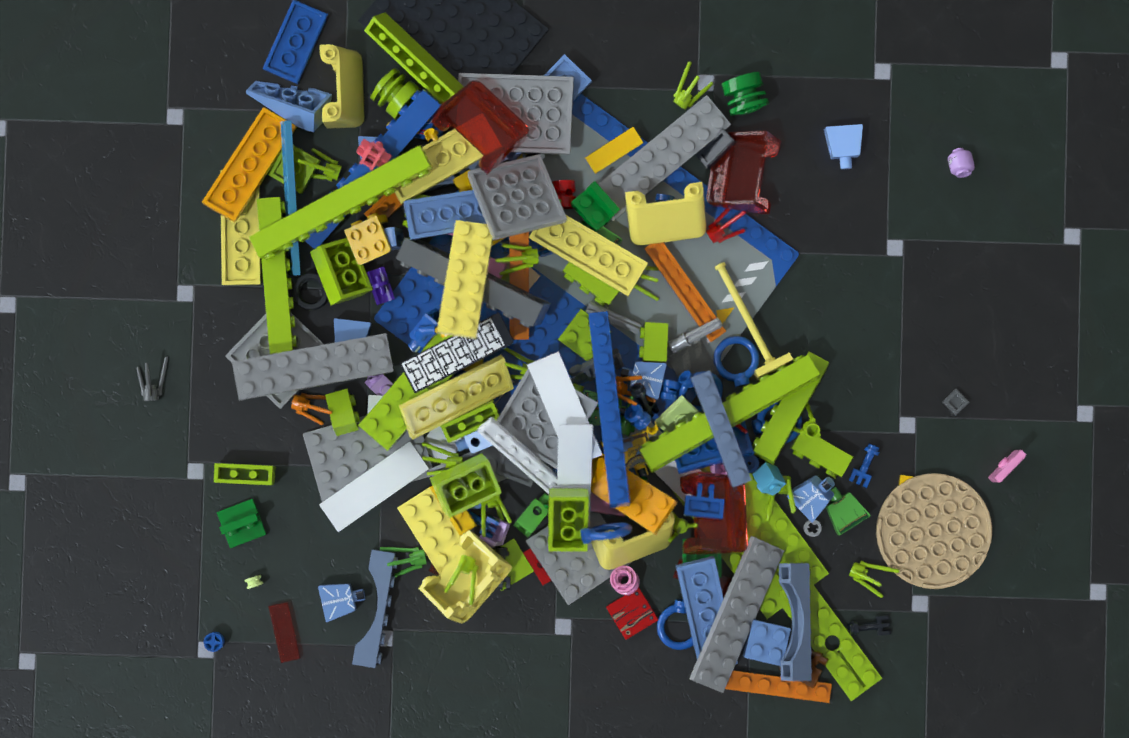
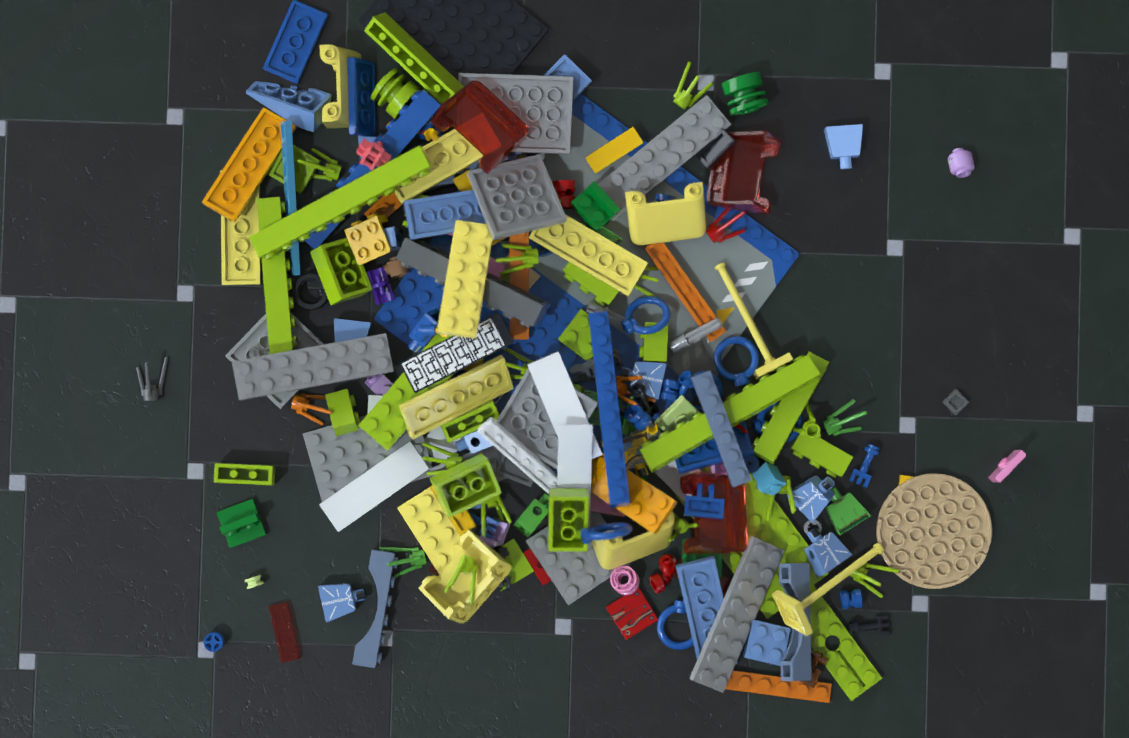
none -> blue tile [348,57,377,137]
none -> medium nougat plate [383,256,410,279]
none -> blue piece [621,296,671,335]
none -> red arm [649,554,676,594]
none -> light yellow tile [772,543,884,636]
none -> medium blue torso [805,528,852,577]
none -> bright green plant [823,399,867,436]
none -> blue wheel [840,589,862,609]

